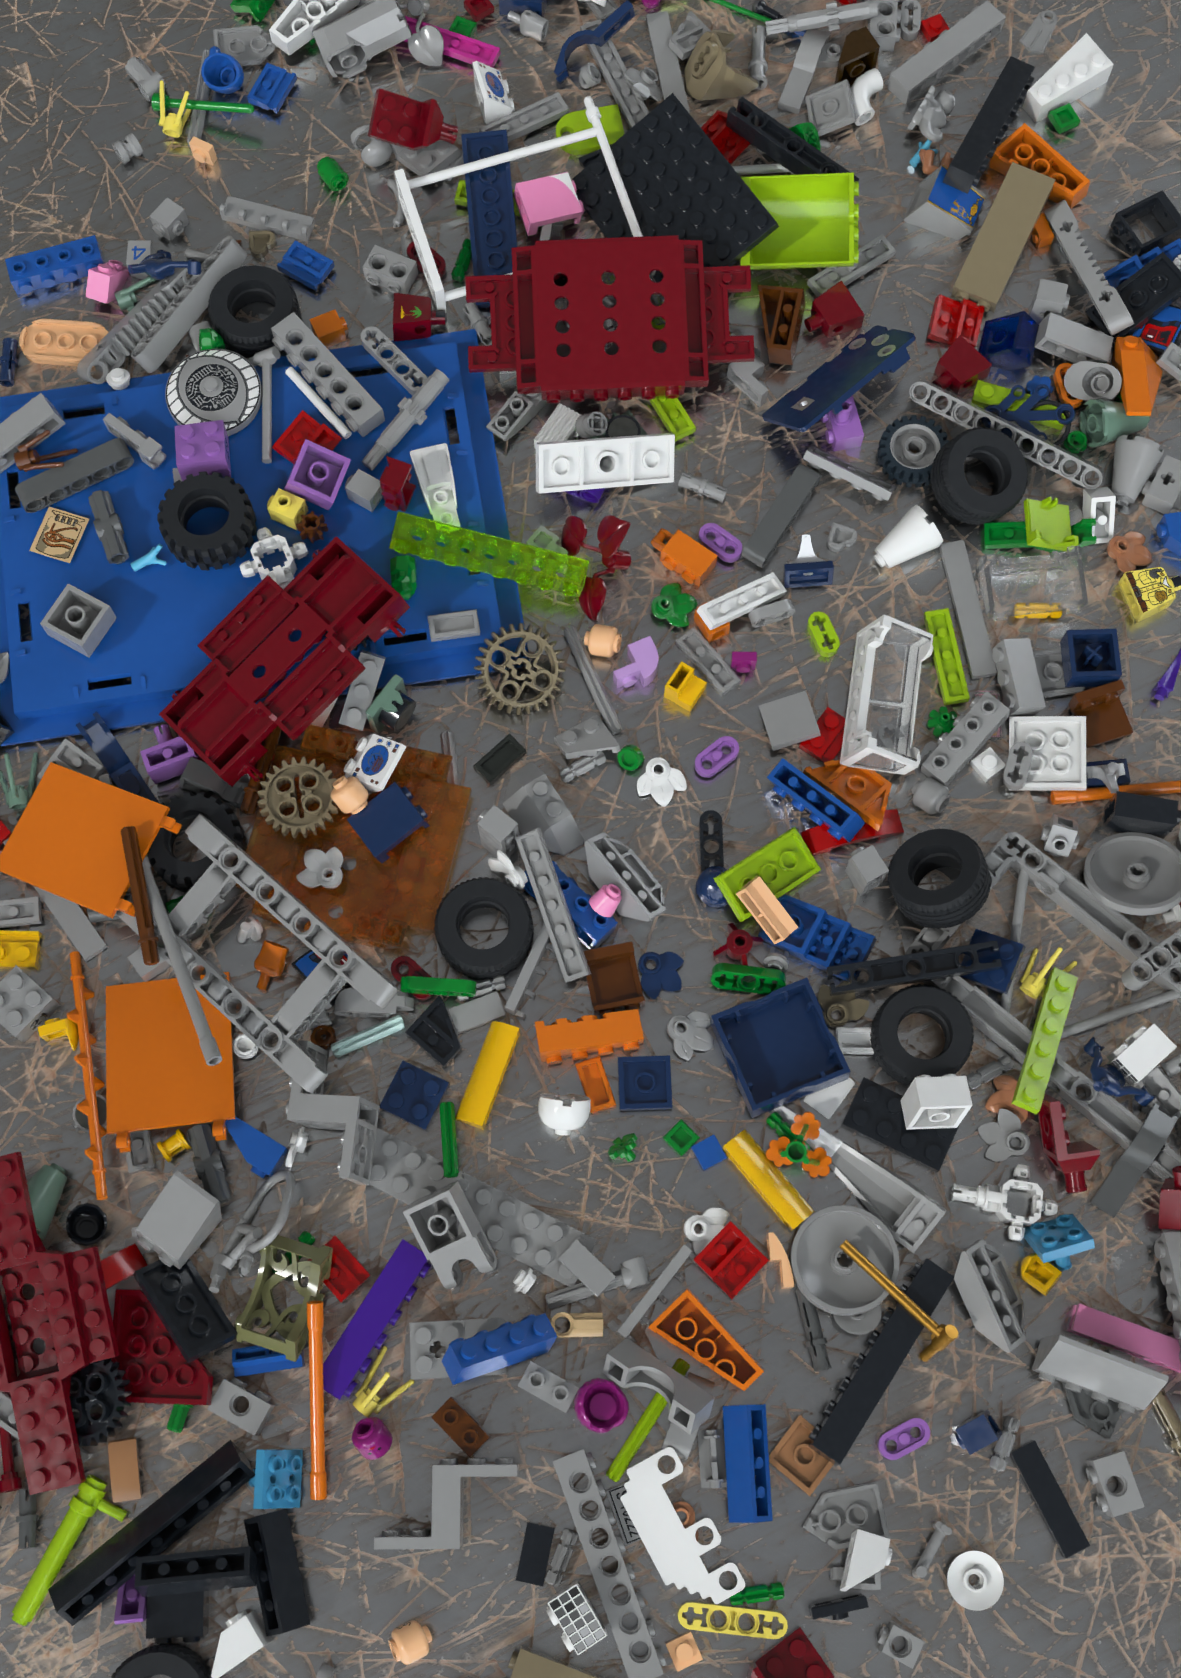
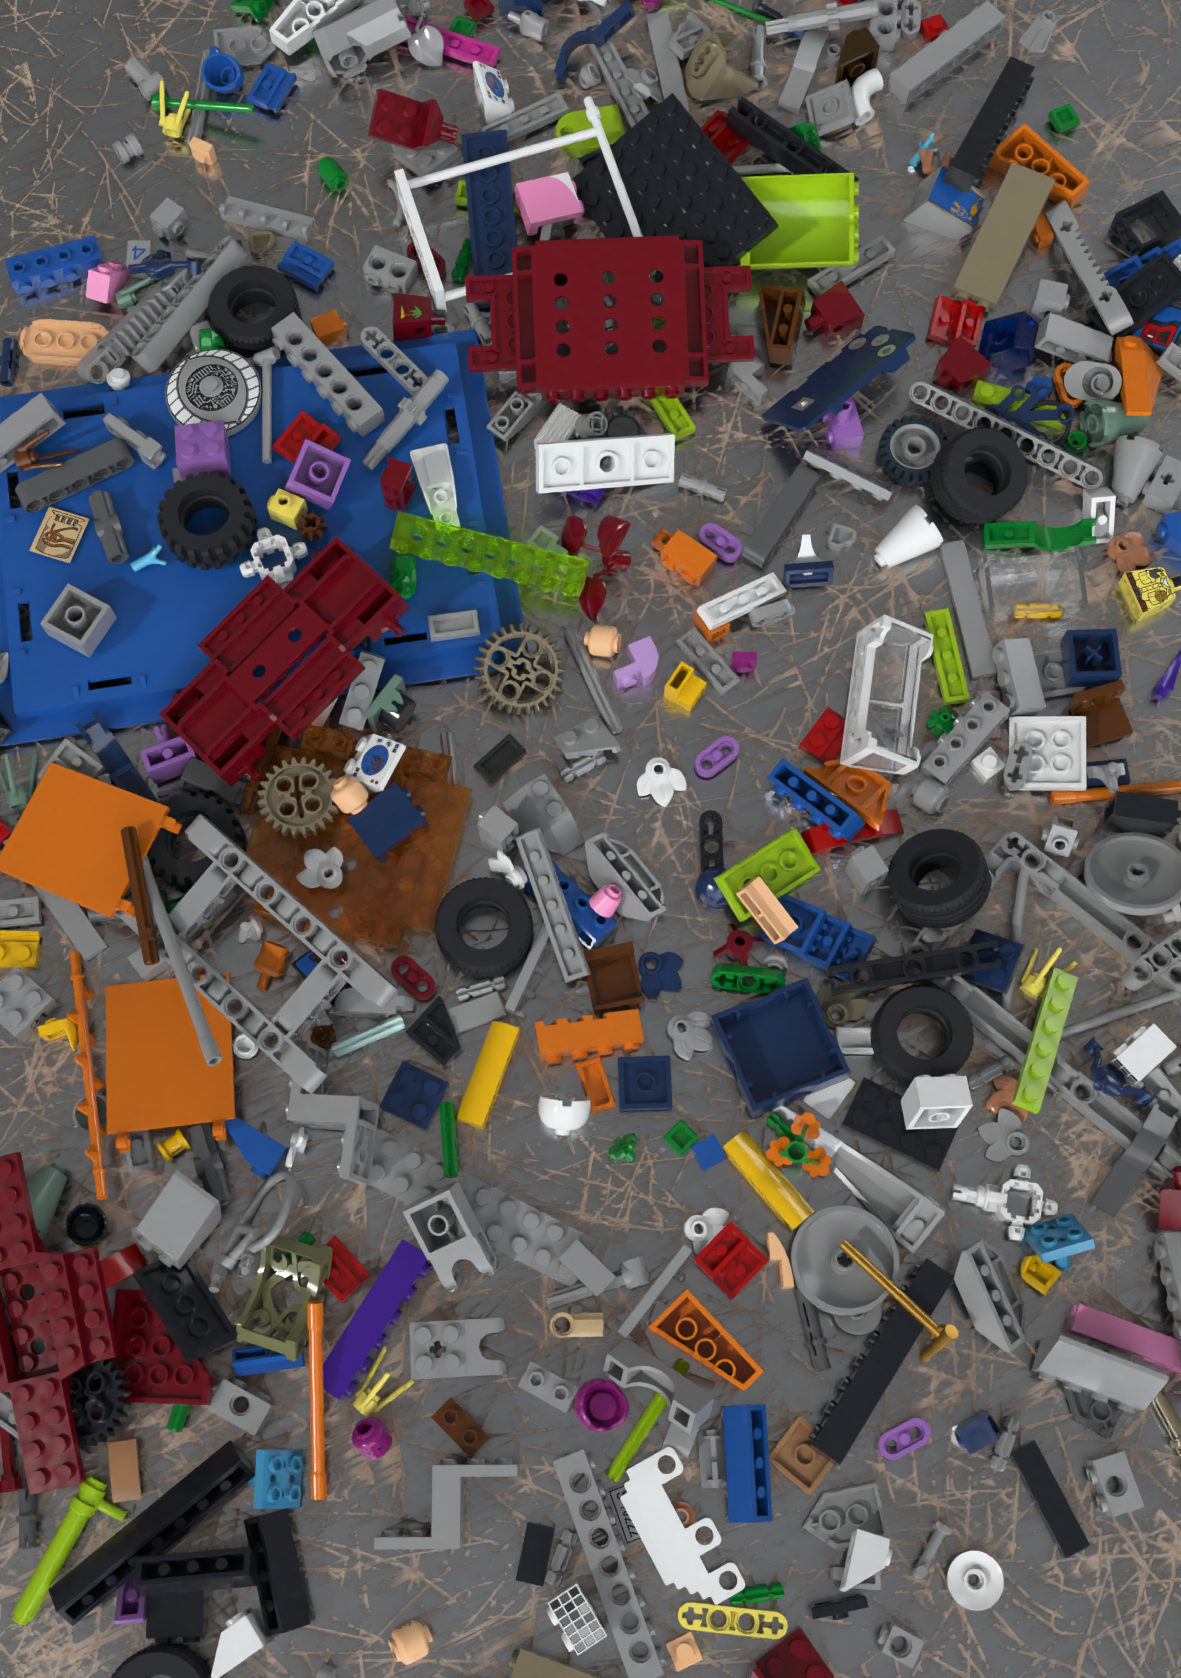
white piece [285,367,352,439] -> none
light grey brick [345,469,383,512] -> none
light grey helmet [351,124,392,167] -> none
green beam [400,976,477,997] -> none
blue brick [442,1313,557,1385] -> none
white plate [513,1268,537,1294] -> none
green tile [617,745,645,771] -> none
green plate [651,583,698,627] -> none
light grey tile [759,691,821,751] -> none
lime beam [807,611,840,658] -> none
light grey animal [907,85,955,142] -> none
white wedge [1022,33,1114,123] -> none
lime piece [1023,496,1079,552] -> none
dark red plate [1038,1093,1100,1193] -> none

